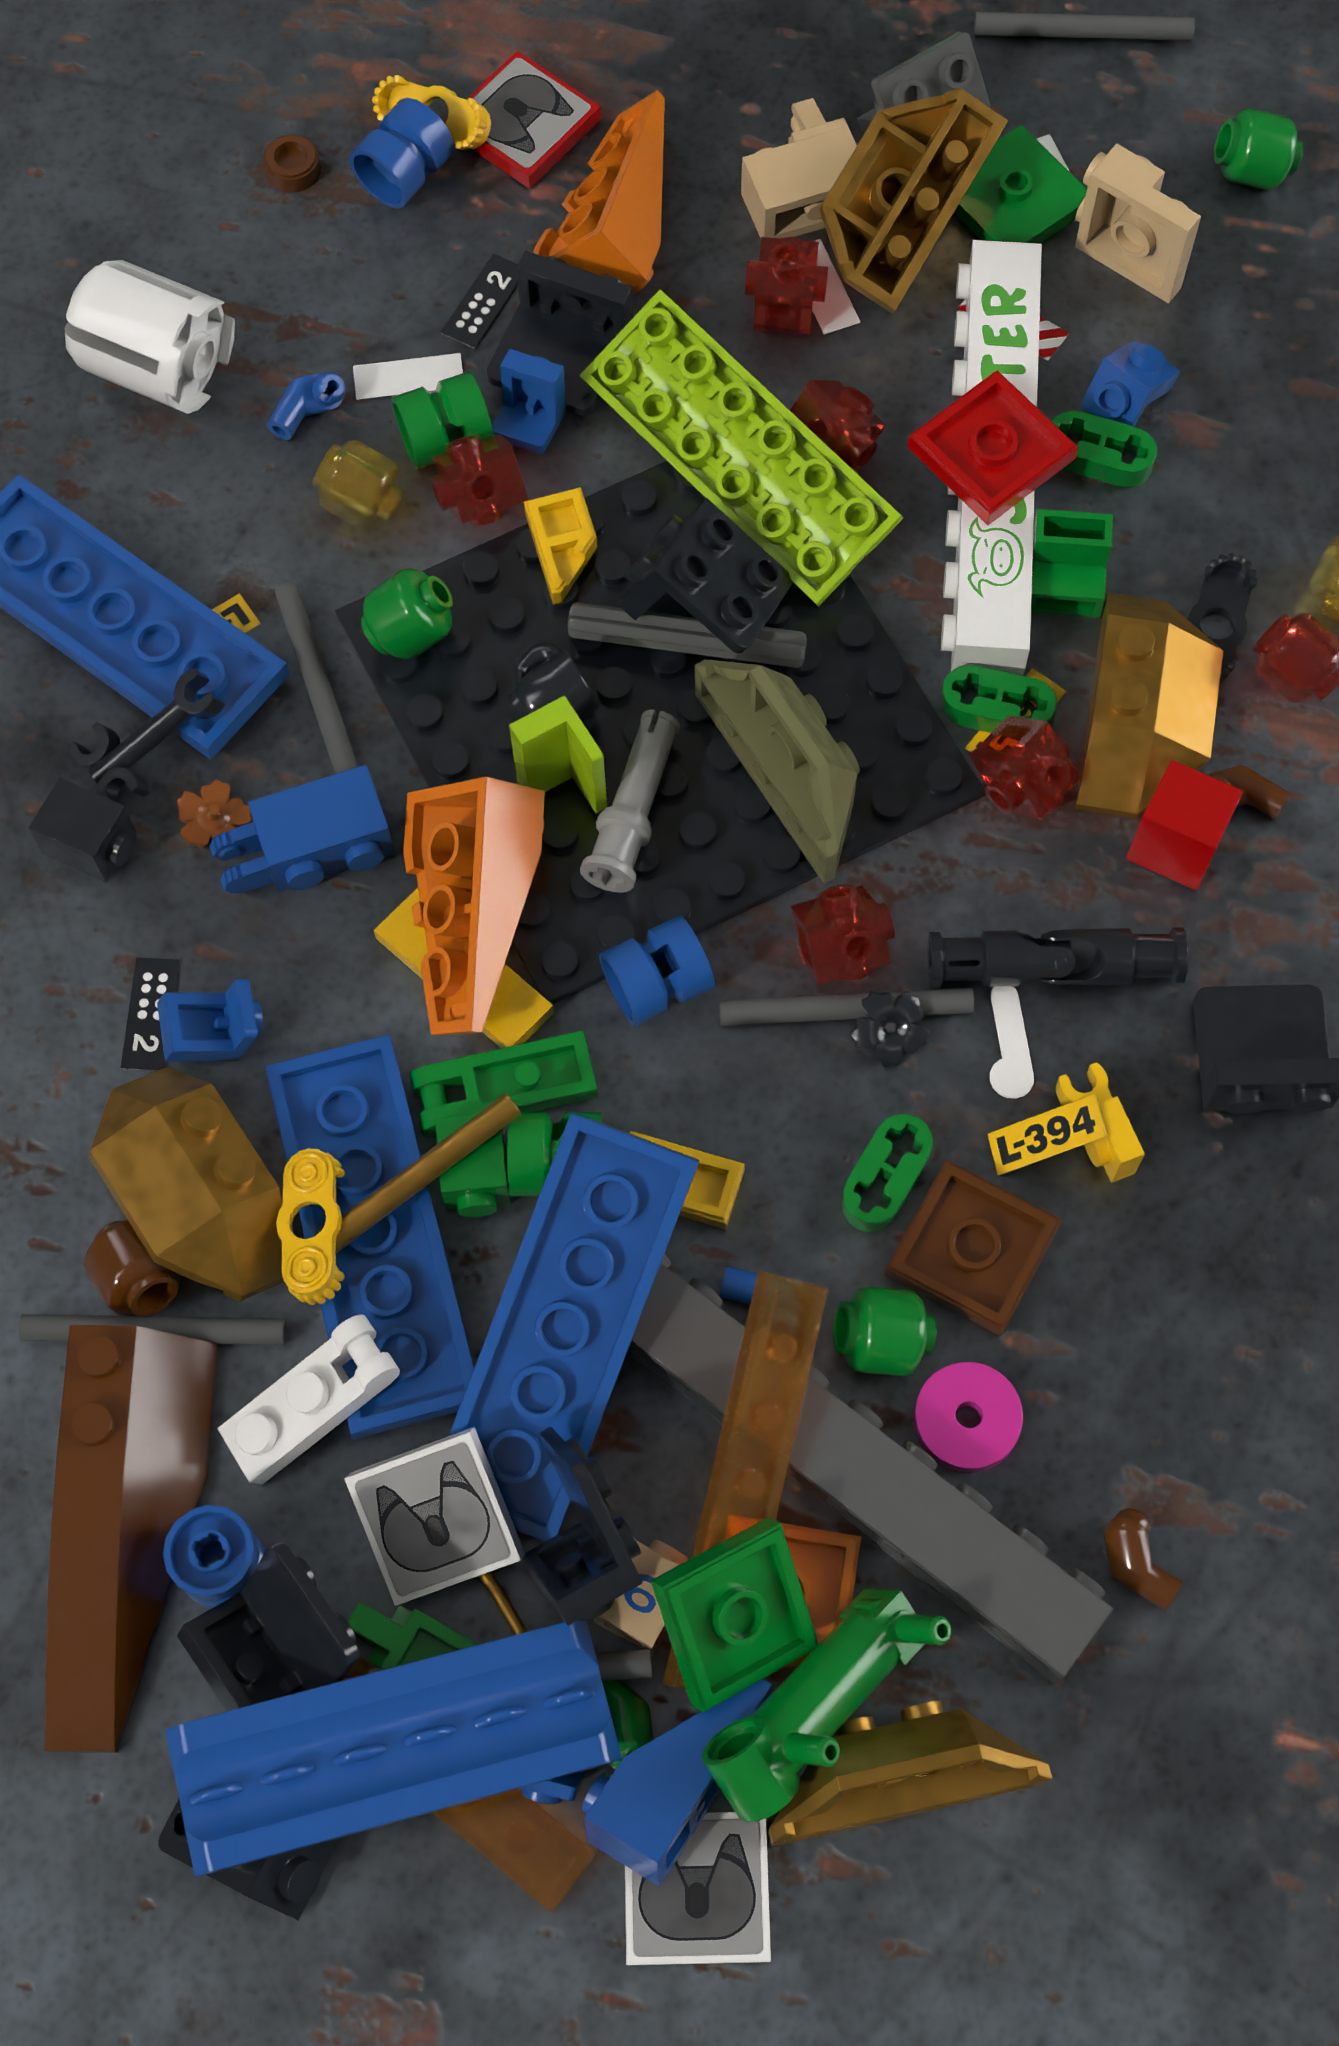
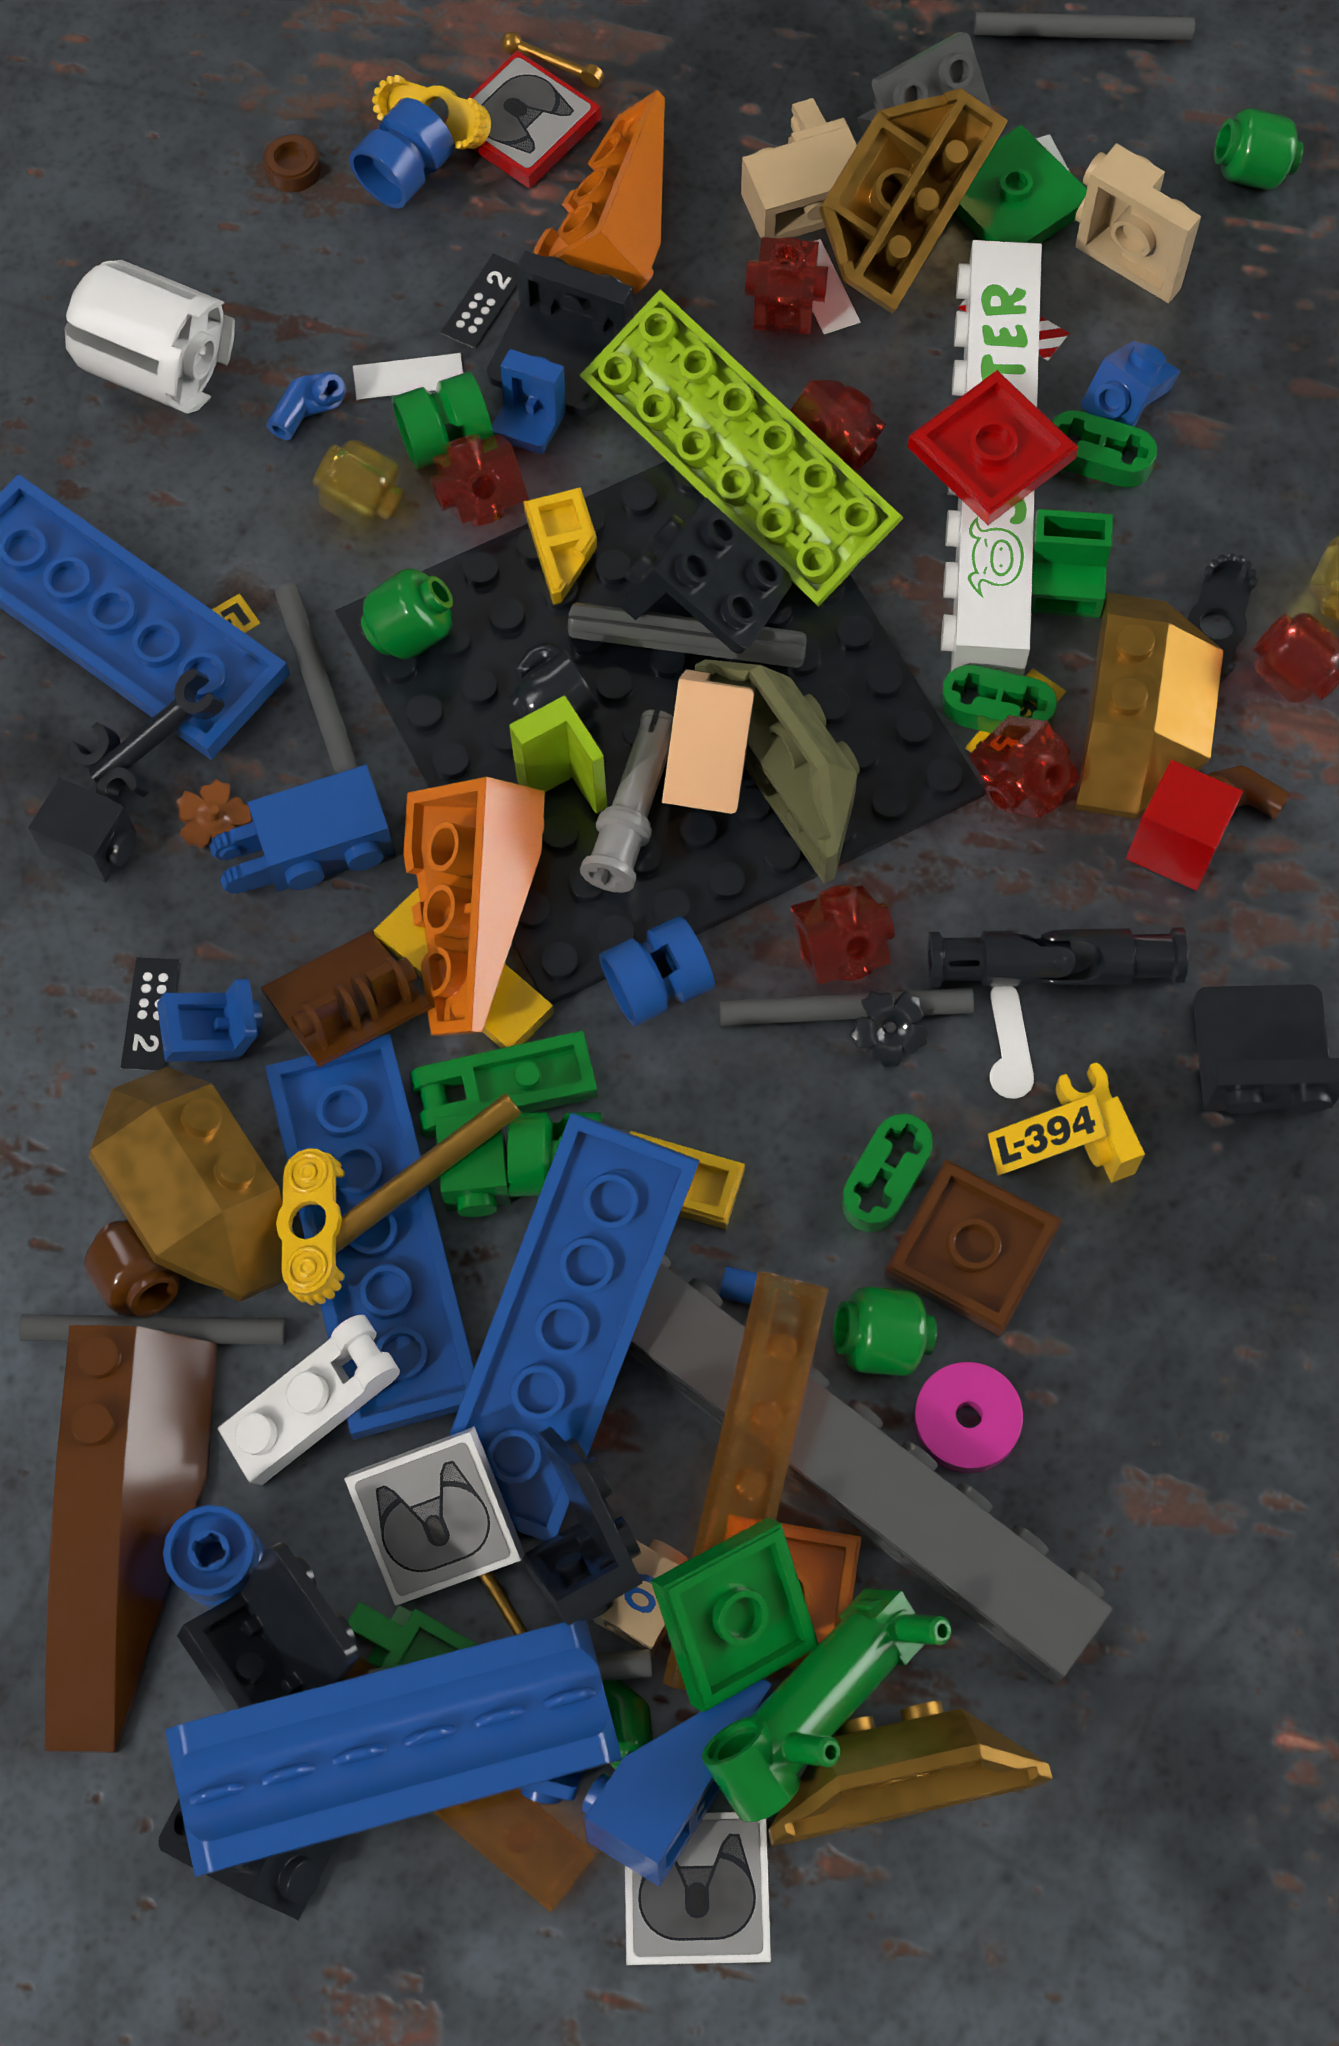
reddish brown arm [1104,1508,1183,1611] -> none
none -> reddish brown hinge [260,931,431,1068]
none -> pearl gold hinge [501,32,605,89]
none -> light nougat panel [662,670,755,814]

